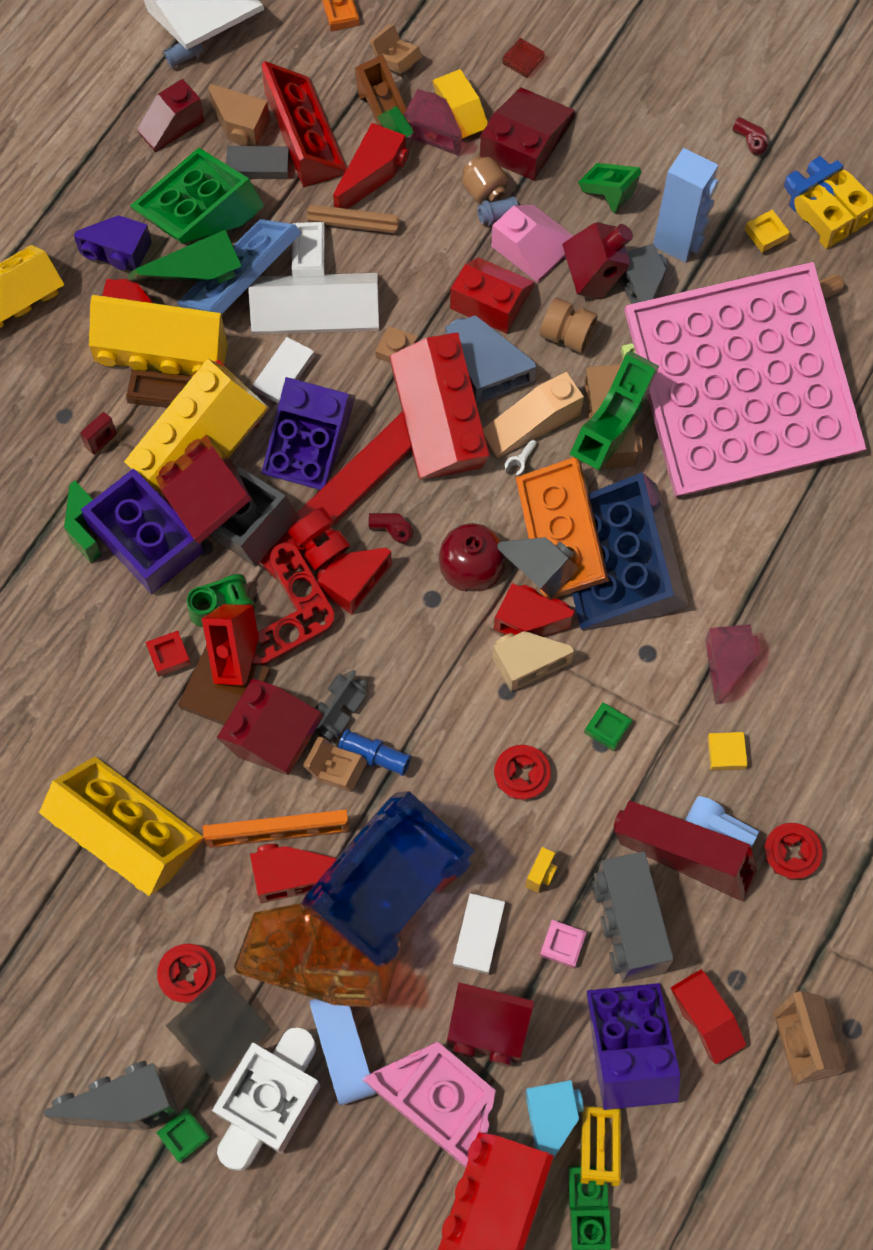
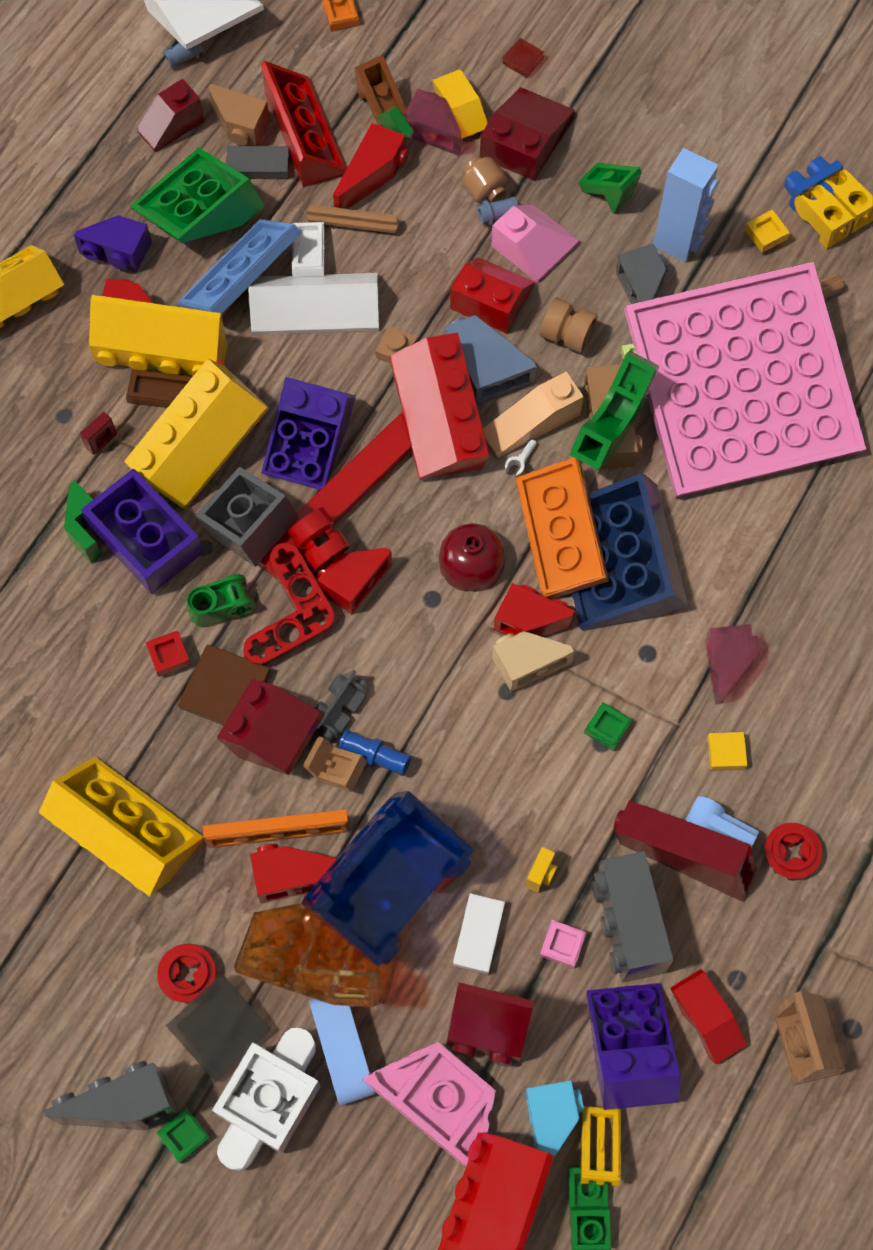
green slope [128,230,242,283] -> none
dark red slope [156,434,251,544] -> none
red slope [202,604,259,685] -> none
white tile [252,337,315,404] -> none
dark red arm [369,513,414,544] -> none
medium nougat bracket [370,24,423,74] -> none
red gear [494,745,551,801] -> none
dark grey slope [497,537,579,598] -> none
dark red torso [562,222,633,299] -> none
dark red arm [732,117,768,155] -> none

